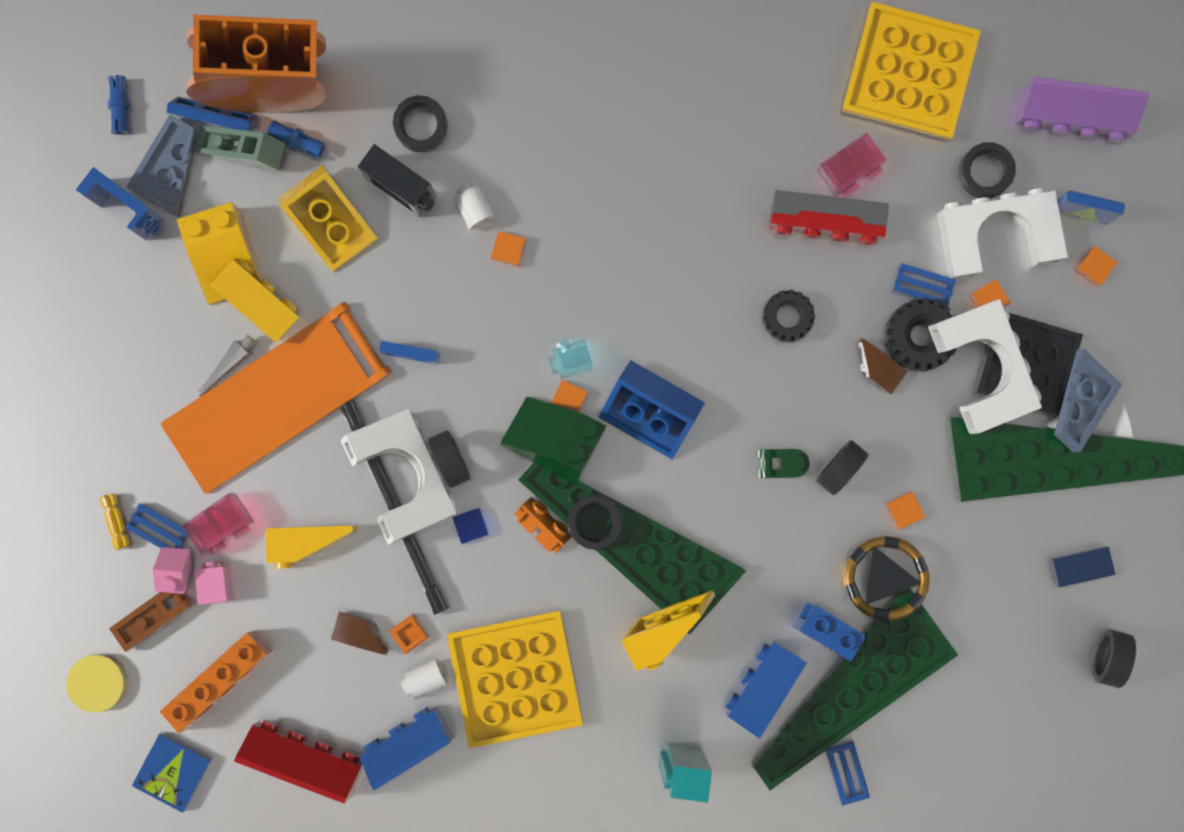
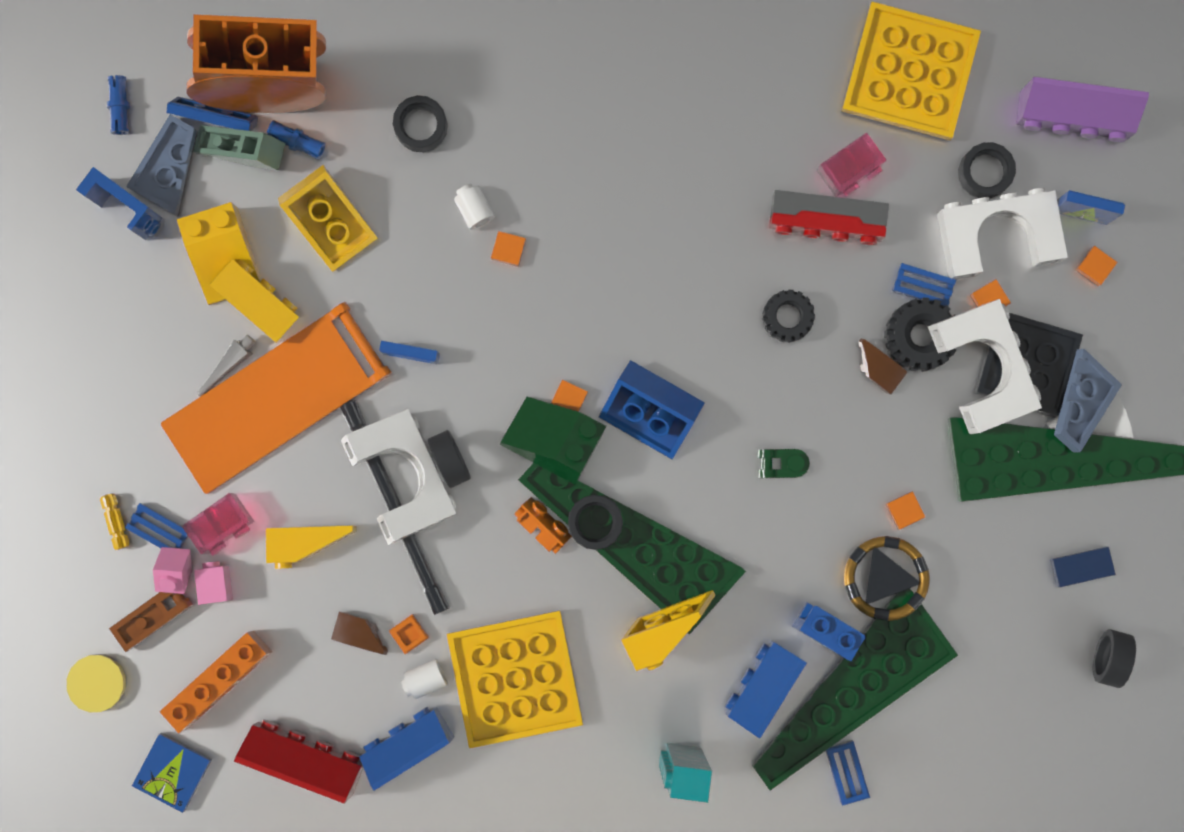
black window [357,144,436,217] -> none
clear blue tile [452,508,489,544] -> none
clear light blue brick [548,339,593,379] -> none
black tyre [816,440,869,495] -> none

